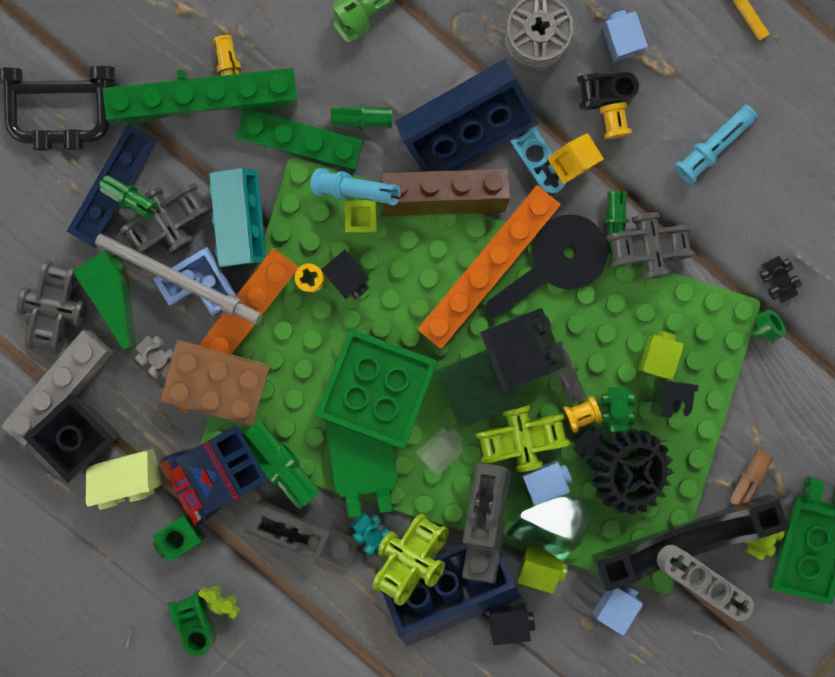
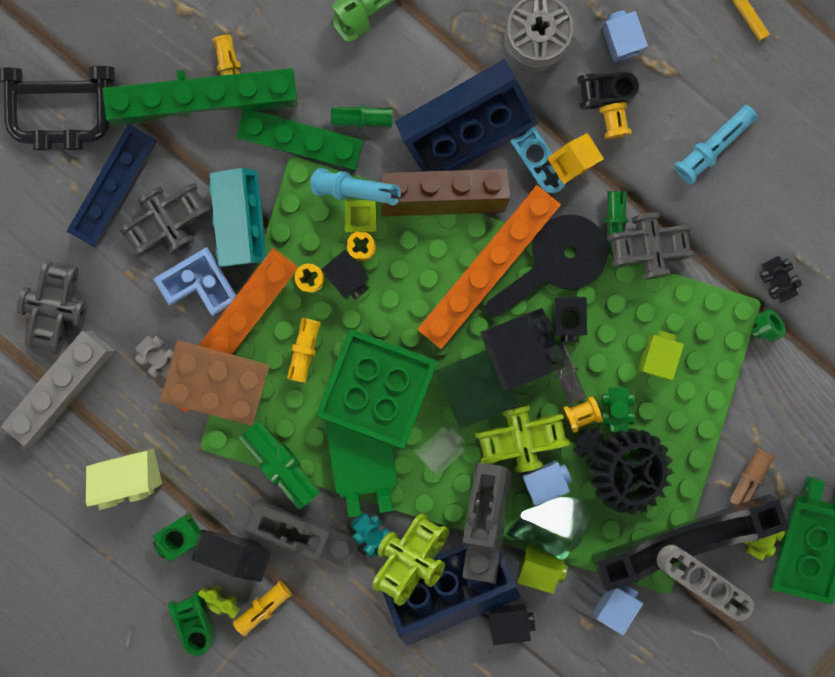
black slope [23,394,120,483] -> none
green slope [73,251,136,350] -> none
light grey bar [95,234,263,325] -> none
green axle [99,175,158,220] -> none
dark blue piece [158,425,267,527] -> none
black hinge [651,379,699,418] -> none
none -> black slope [192,529,271,582]
none -> yellow pin [233,580,292,637]
none -> yellow pin [286,318,321,383]
none -> yellow bush [347,232,376,261]
none -> black brick [552,297,587,342]

